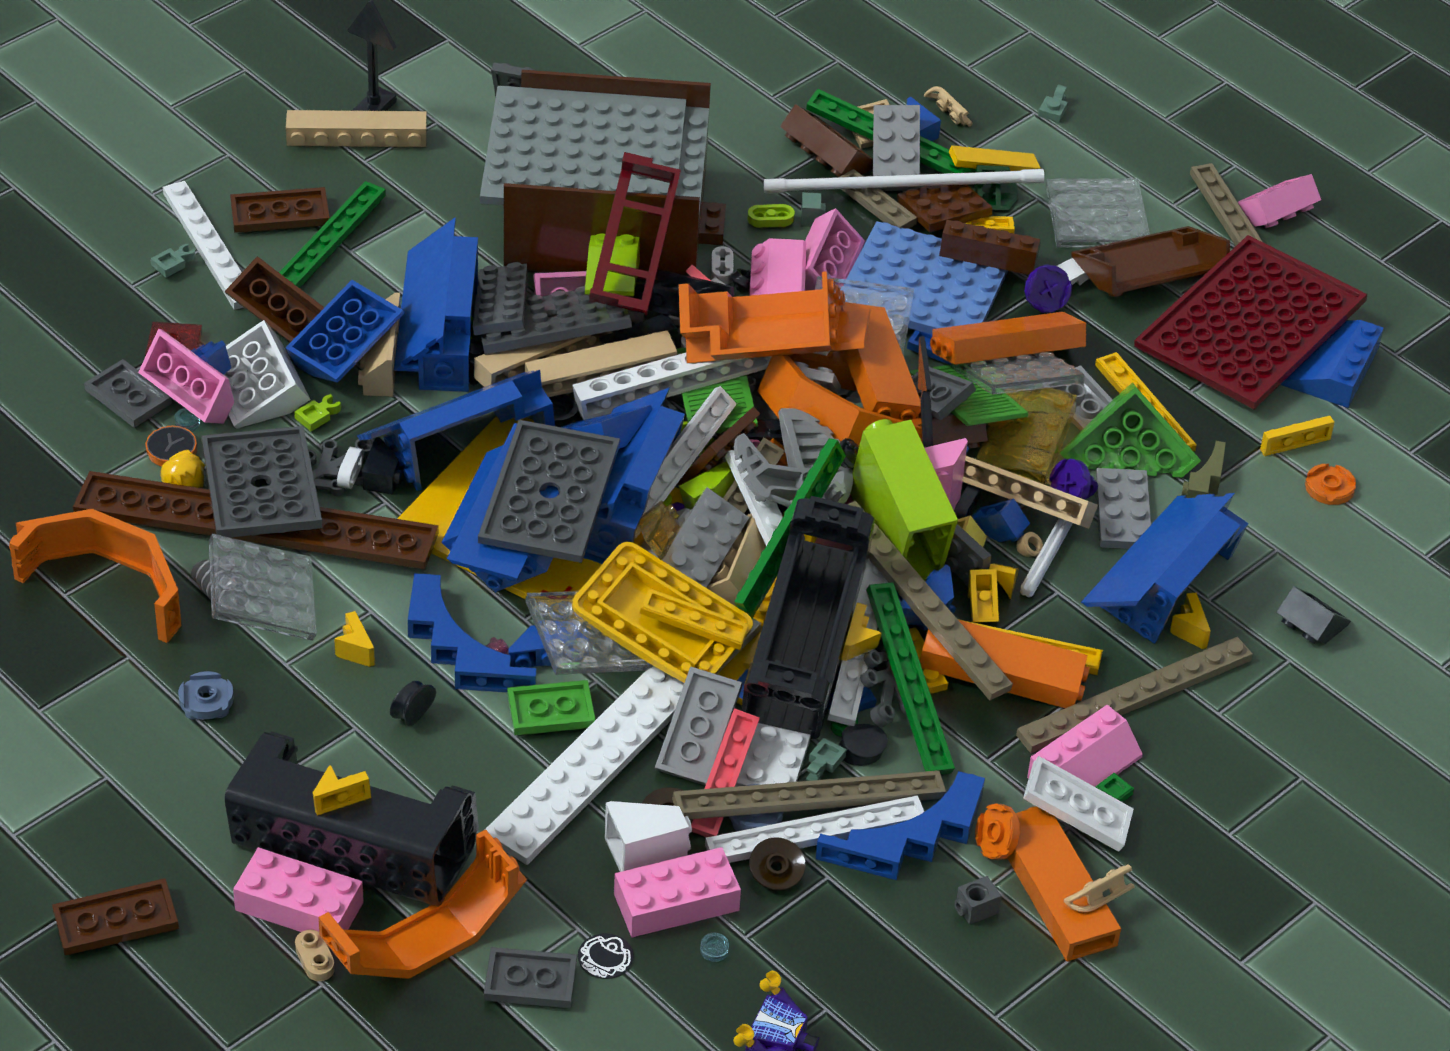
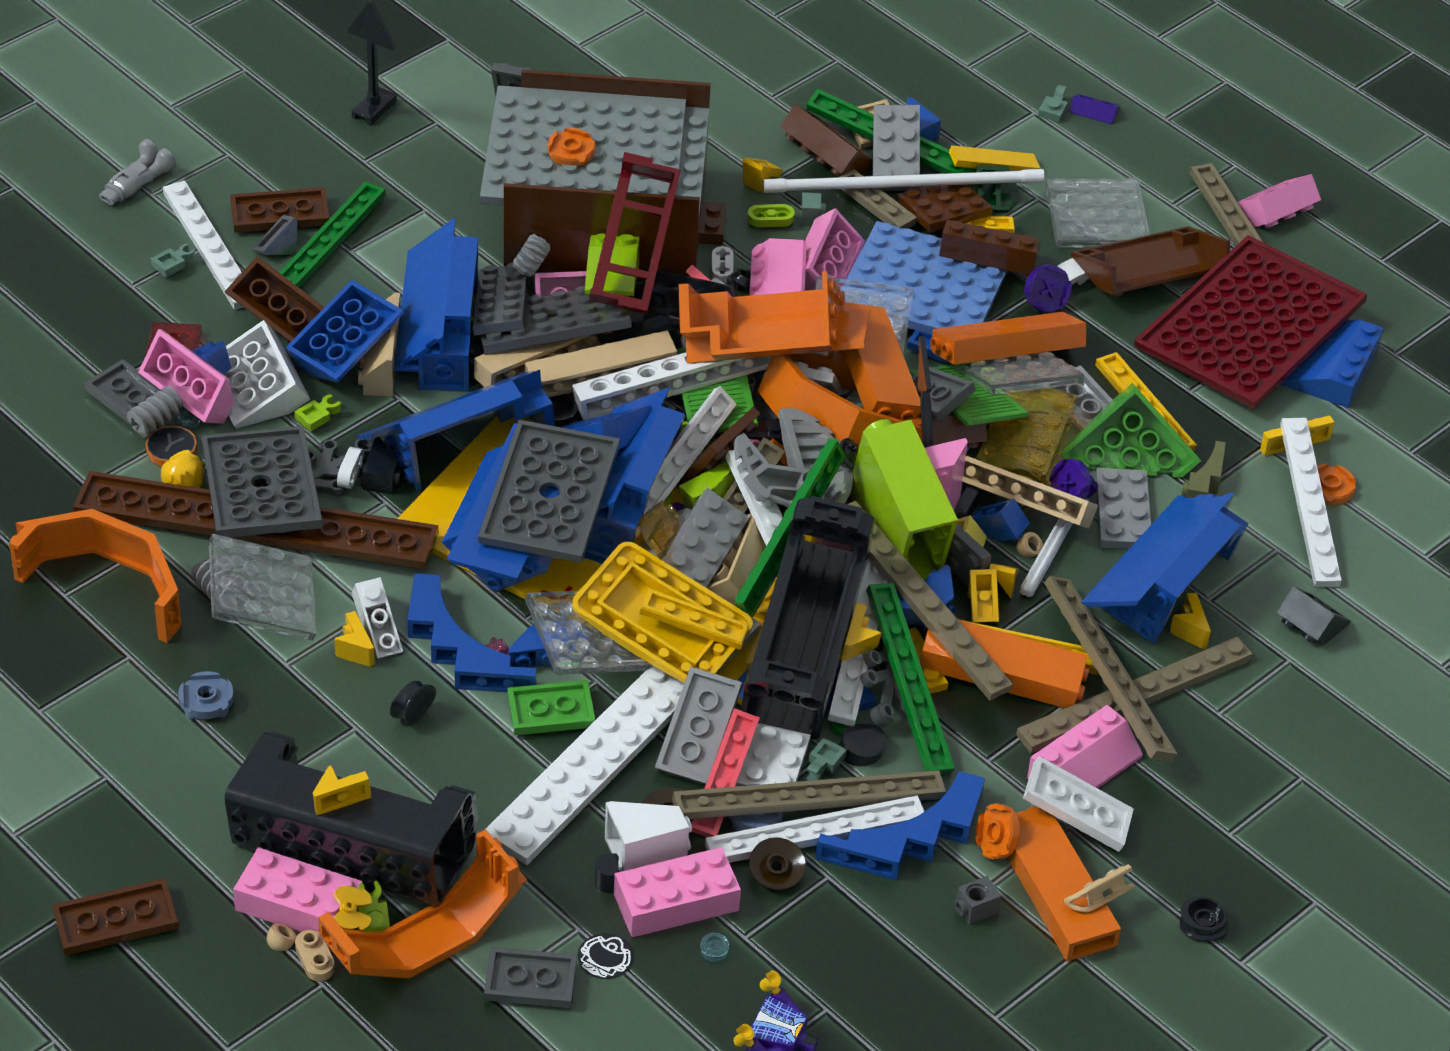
tan brick [286,110,427,147] -> none
tan piece [924,86,973,127] -> none
green tile [1095,773,1134,802] -> none
none -> light grey piece [99,139,176,206]
none -> light grey piece [127,386,183,438]
none -> flat silver slope [252,215,298,255]
none -> tan piece [266,923,297,951]
none -> yellow piece [333,886,372,931]
none -> white slope [352,577,403,659]
none -> lime plate [357,881,390,932]
none -> light grey gear [513,234,550,277]
none -> orange tile [547,128,596,166]
none -> black brick [595,853,619,893]
none -> yellow slope [743,157,783,193]
none -> dark tan plate [1044,575,1178,762]
none -> dark purple slope [1070,94,1120,124]
none -> black piece [1180,897,1228,941]
none -> white plate [1280,418,1342,587]

